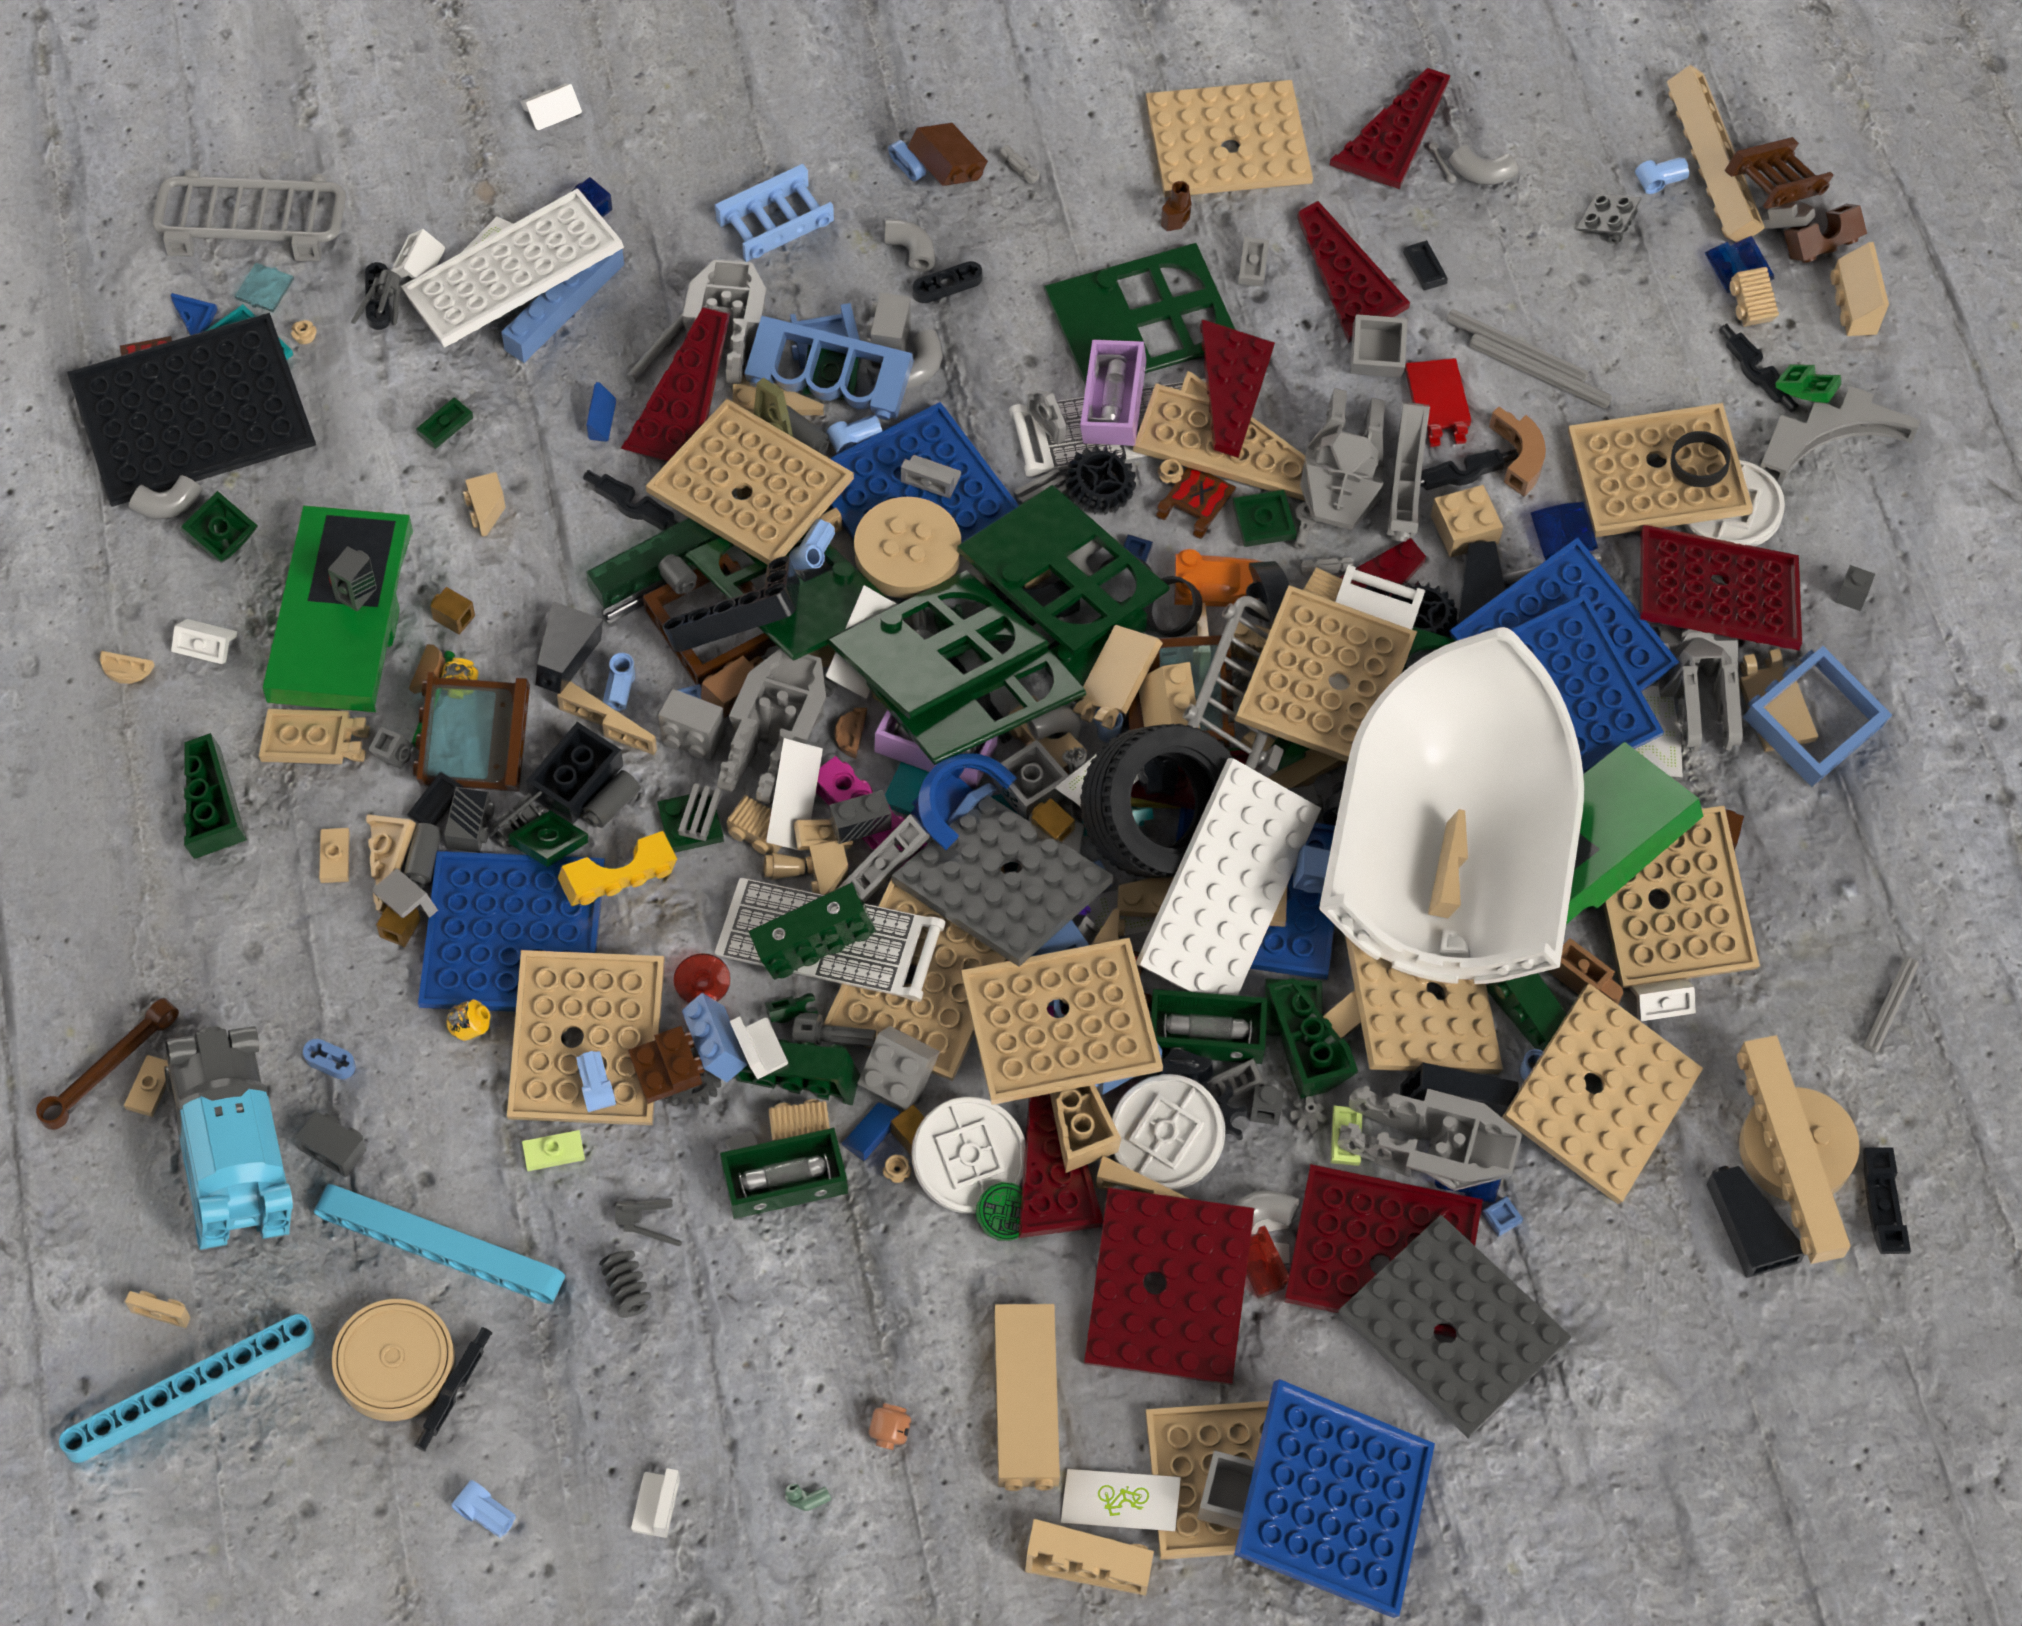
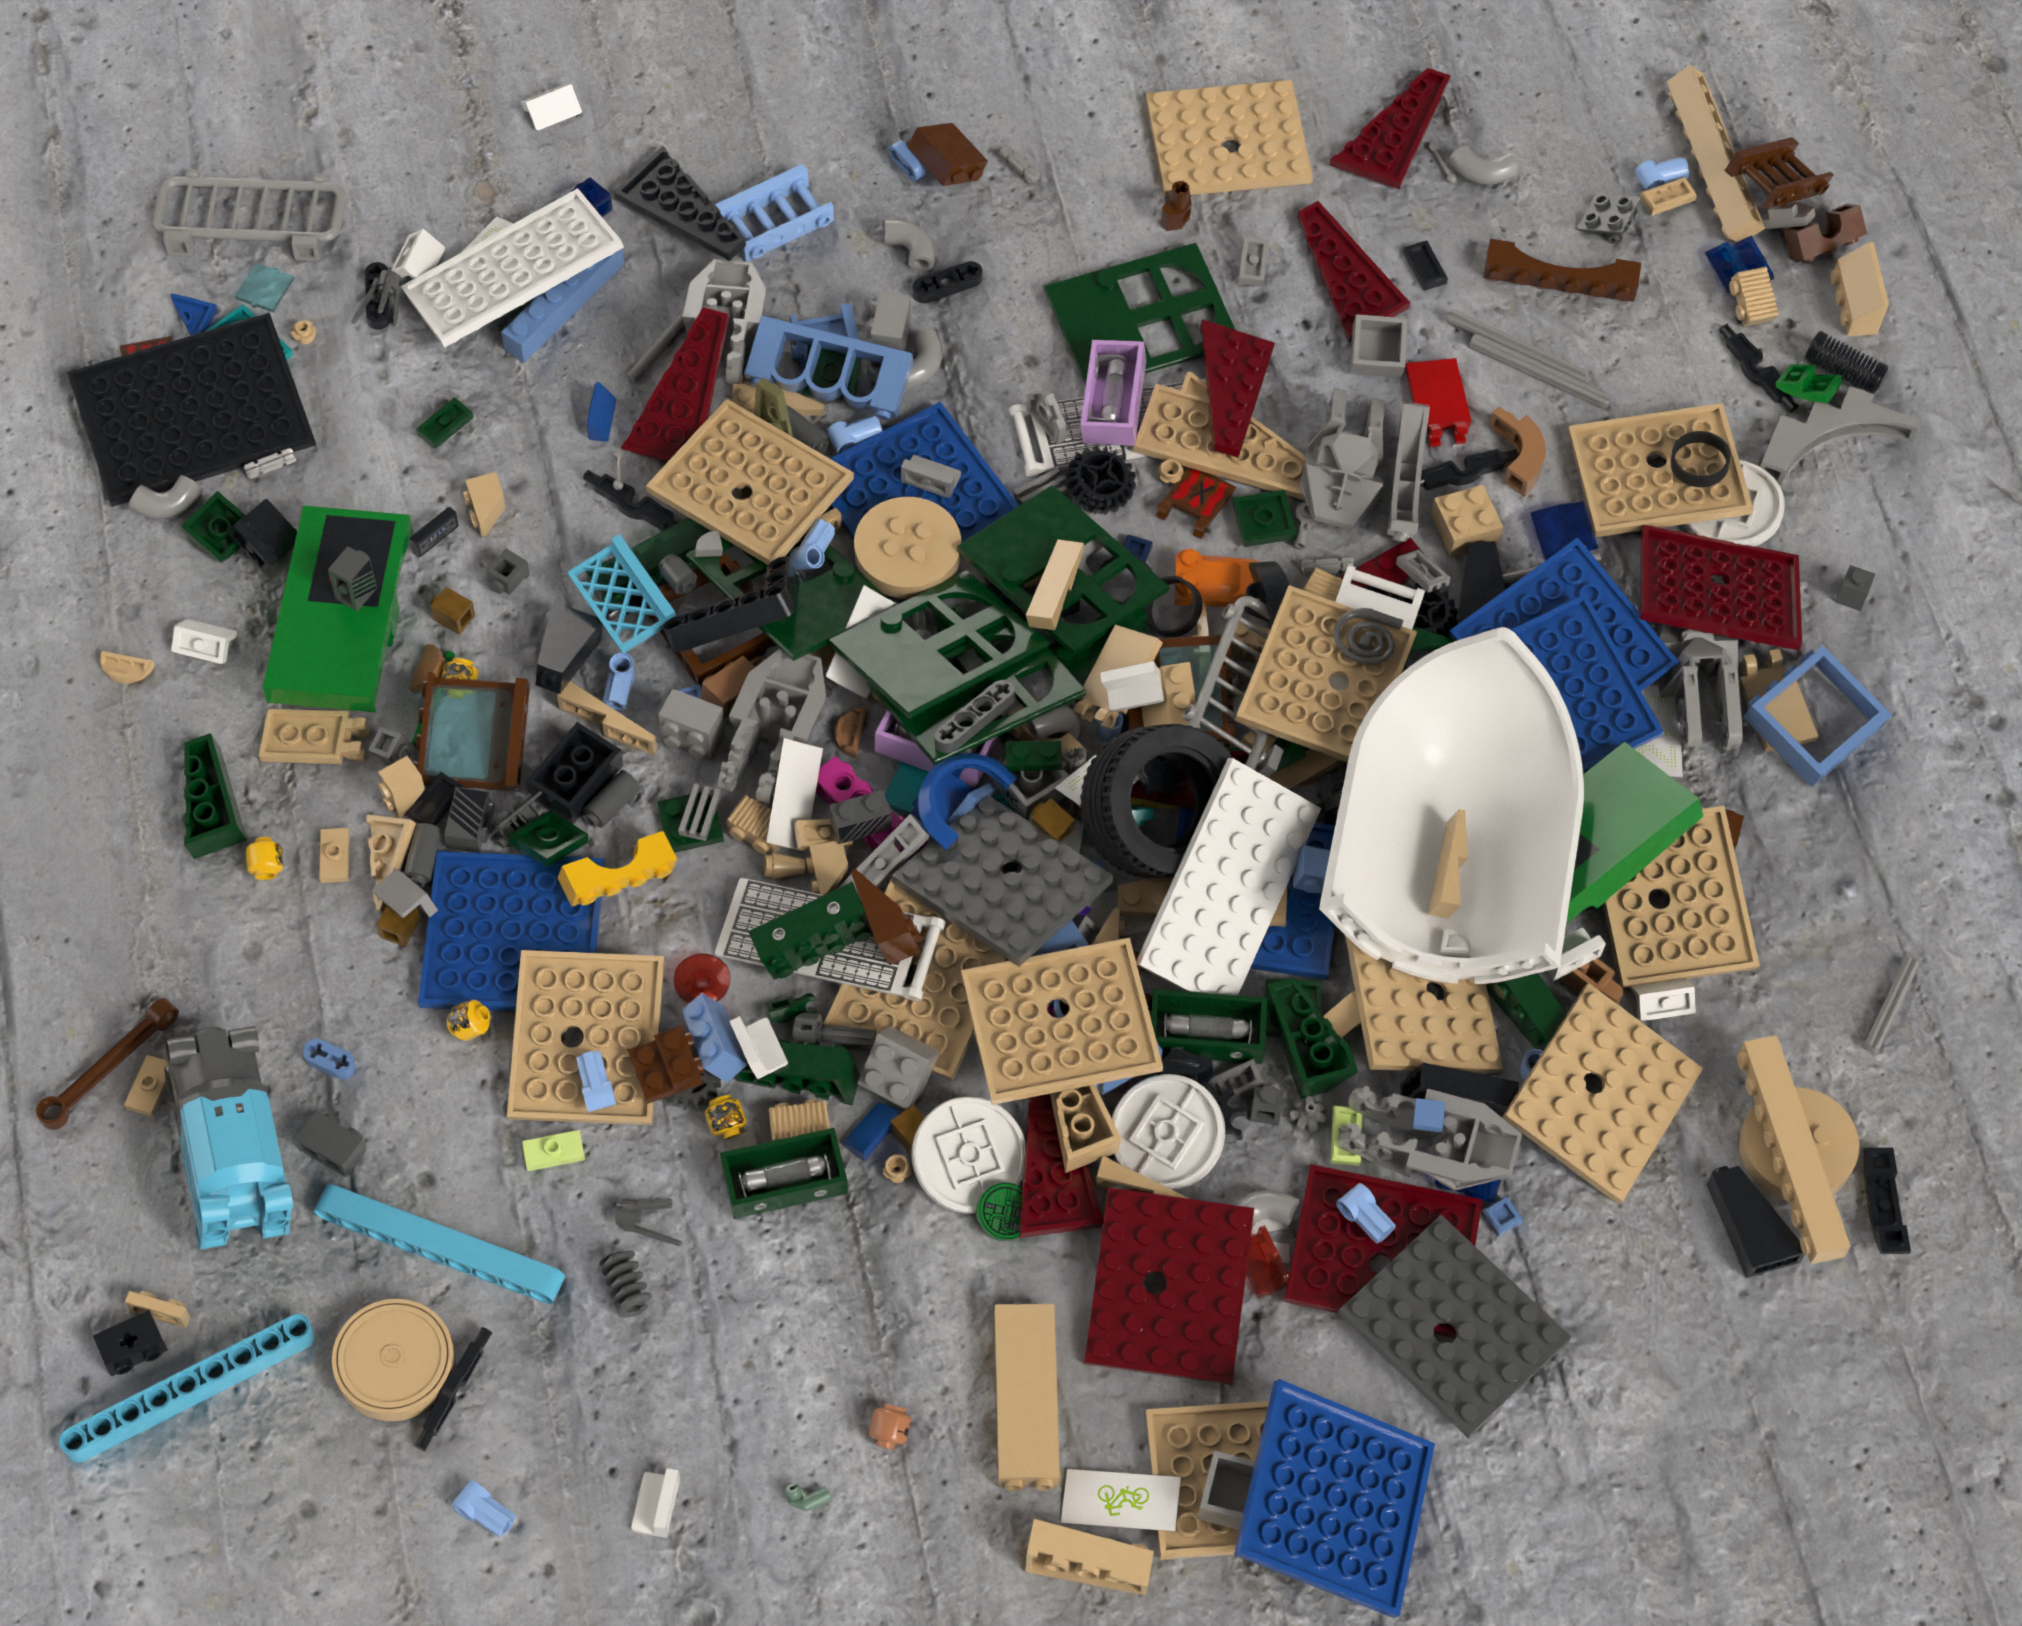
none -> black brick [93,1310,168,1376]
none -> black bracket [227,499,297,573]
none -> light grey axle [244,448,296,479]
none -> yellow head [245,837,284,880]
none -> tan slope [378,756,425,818]
none -> tile [410,506,459,558]
none -> dark grey brick [486,549,530,595]
none -> medium azure fence [567,534,676,654]
none -> light grey hinge [613,450,625,490]
none -> black wing [614,146,746,261]
none -> light grey tile [695,531,723,557]
none -> head [705,1095,747,1140]
none -> reddish brown slope [851,869,922,965]
none -> dark grey beam [934,680,1015,753]
none -> dark green plate [1006,741,1062,771]
none -> tan slope [1026,540,1085,630]
none -> white panel [1100,661,1164,712]
none -> dark grey piece [1333,608,1404,664]
none -> light blue piece [1336,1183,1396,1244]
none -> light grey tile [1396,550,1451,592]
none -> medium blue tile [1413,1098,1445,1132]
none -> reddish brown arch [1483,238,1641,302]
none -> white panel [1547,928,1606,981]
none -> tan plate [1640,177,1697,216]
none -> black piece [1804,331,1889,394]

